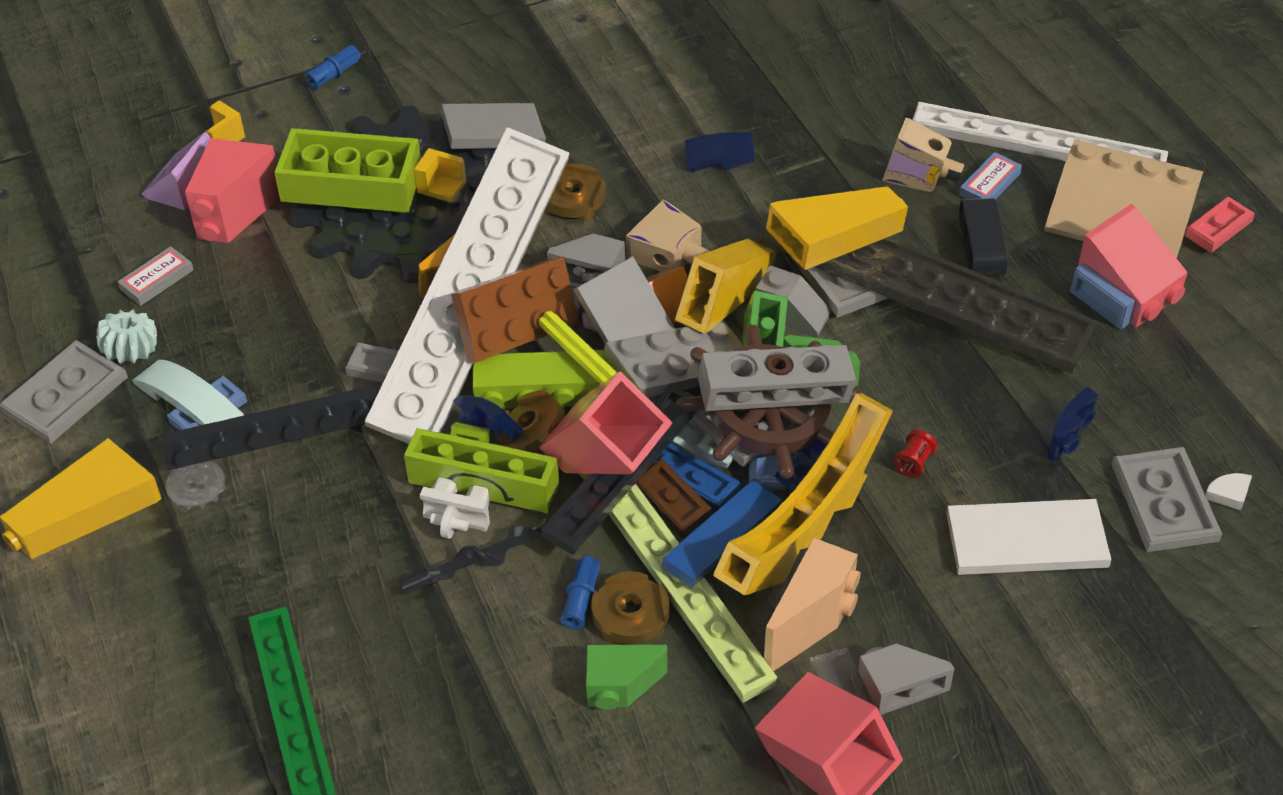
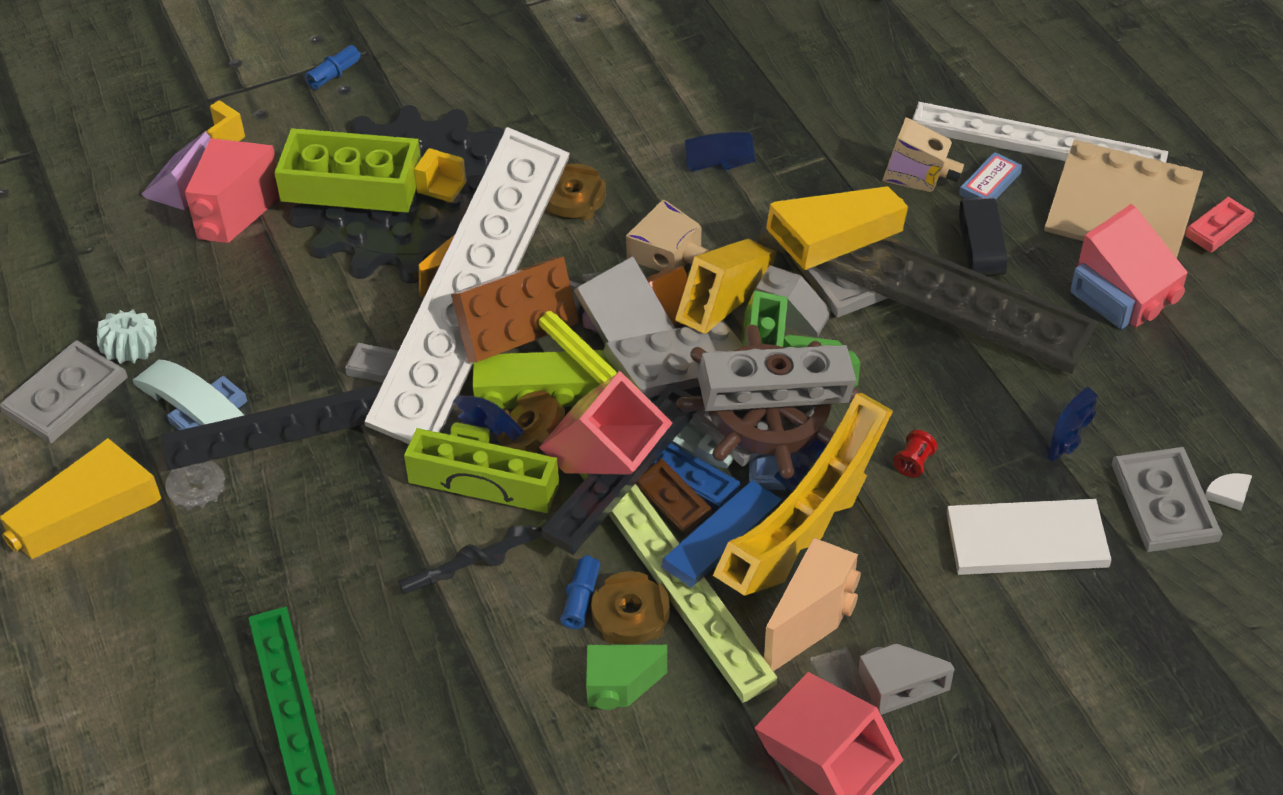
tile [118,246,194,306] -> none
white hips [420,477,490,539] -> none
light grey tile [441,103,546,149] -> none
light grey slope [547,234,625,284] -> none

